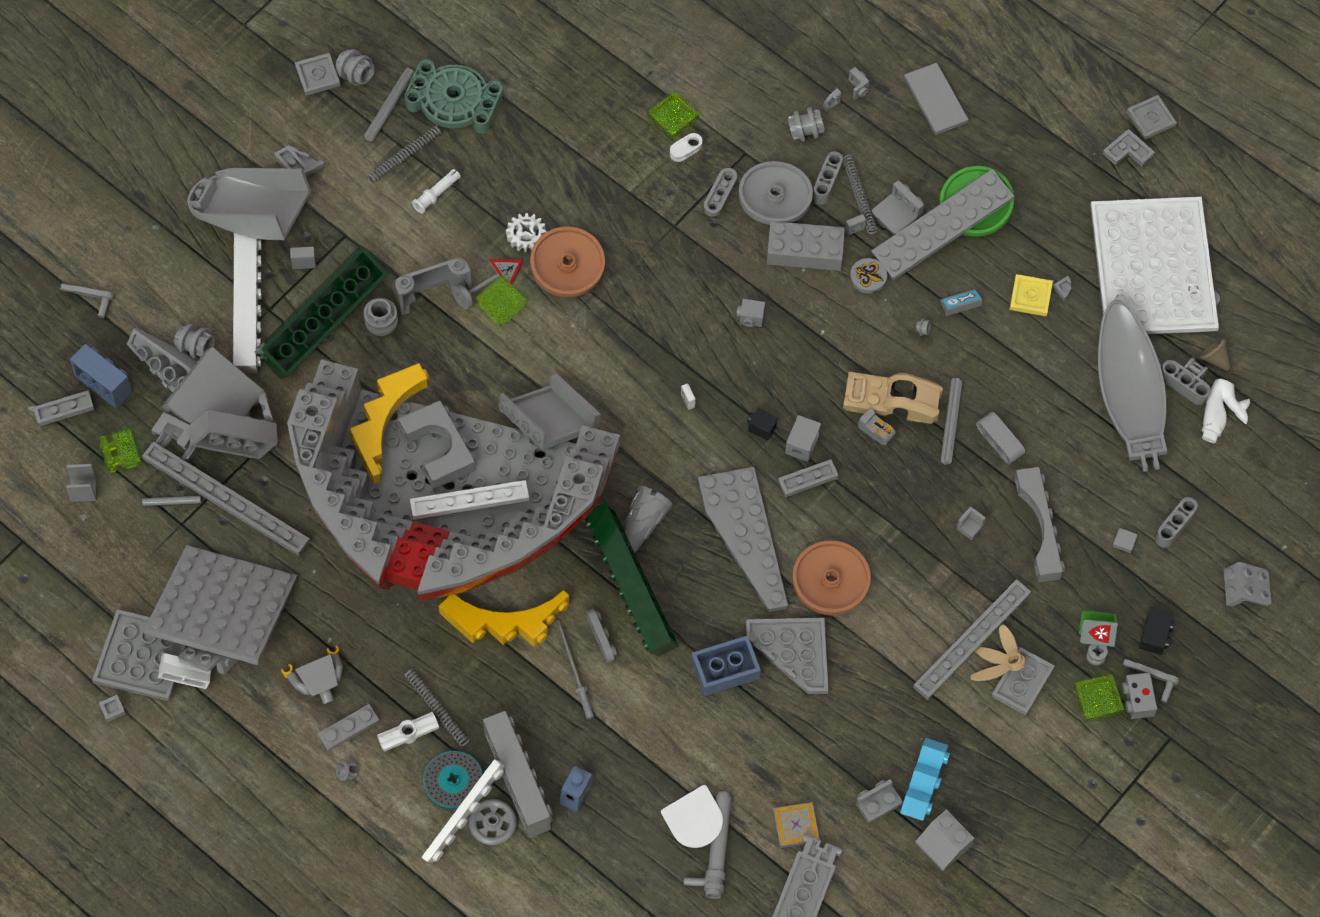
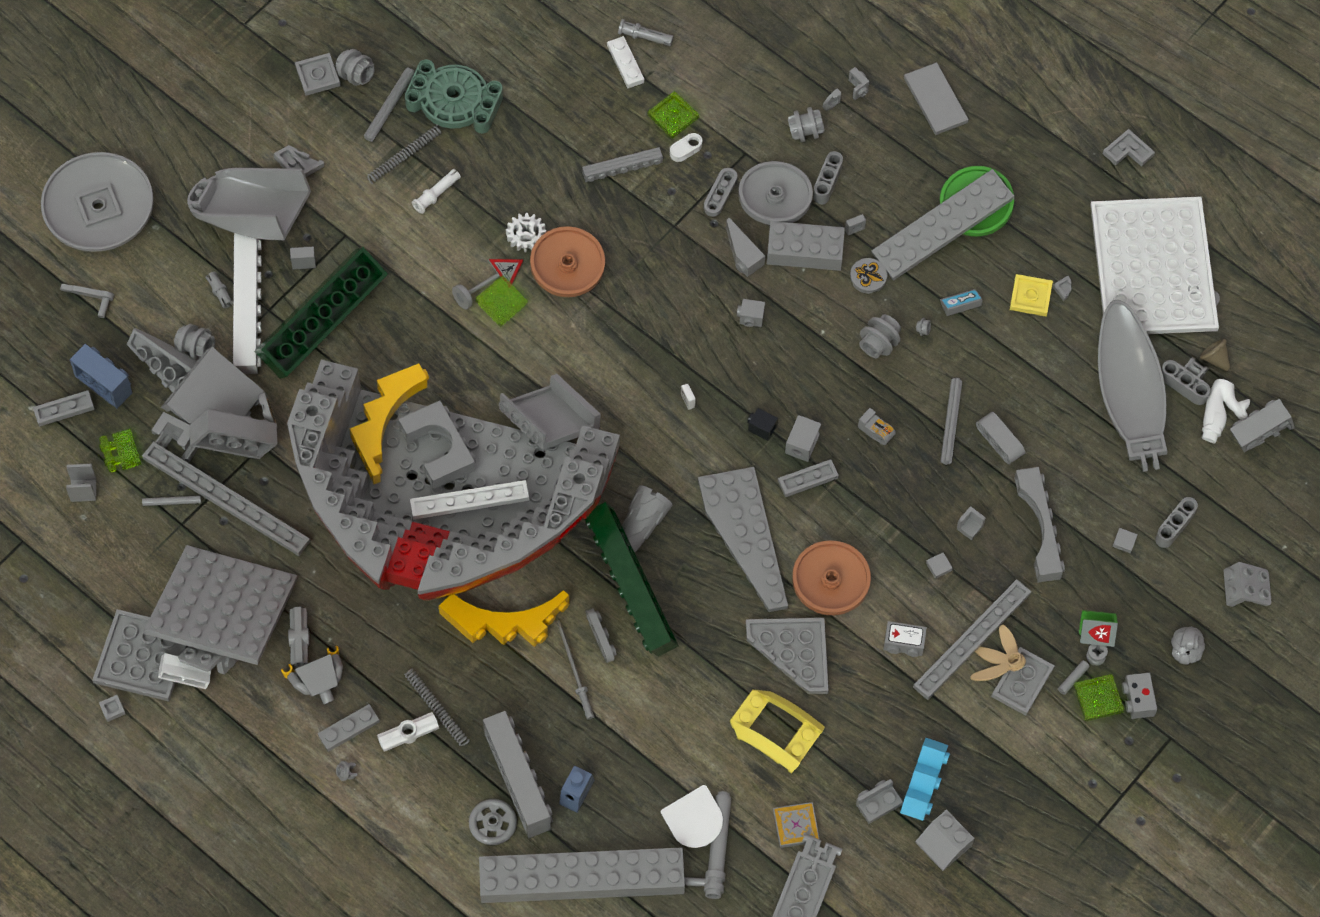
light grey piece [364,298,398,336] -> none
light grey windscreen [391,258,472,316] -> none
white plate [422,759,505,863] -> none
piece [423,751,483,809] -> none
sand blue brick [691,635,761,696] -> none
light grey piece [842,154,877,234] -> none
tan piece [843,372,943,424] -> none
light grey bracket [872,180,924,235] -> none
light grey piece [1122,659,1179,703] -> none
light grey plate [1126,95,1177,140] -> none
black brick [1139,607,1175,655] -> none
none -> light grey dish [41,152,153,252]
none -> light grey pin [205,271,234,309]
none -> light grey piece [288,607,310,668]
none -> light grey brick [479,848,685,903]
none -> light grey piece [582,147,663,182]
none -> white plate [607,36,644,88]
none -> light grey pin [618,18,674,47]
none -> light grey slope [726,218,765,277]
none -> light yellow wedge [730,689,825,773]
none -> light grey piece [859,314,901,359]
none -> brick [883,621,927,657]
none -> light grey tile [926,553,953,579]
none -> light grey piece [1058,660,1090,695]
none -> light grey hair [1171,626,1205,665]
none -> light grey wedge [1230,399,1295,452]

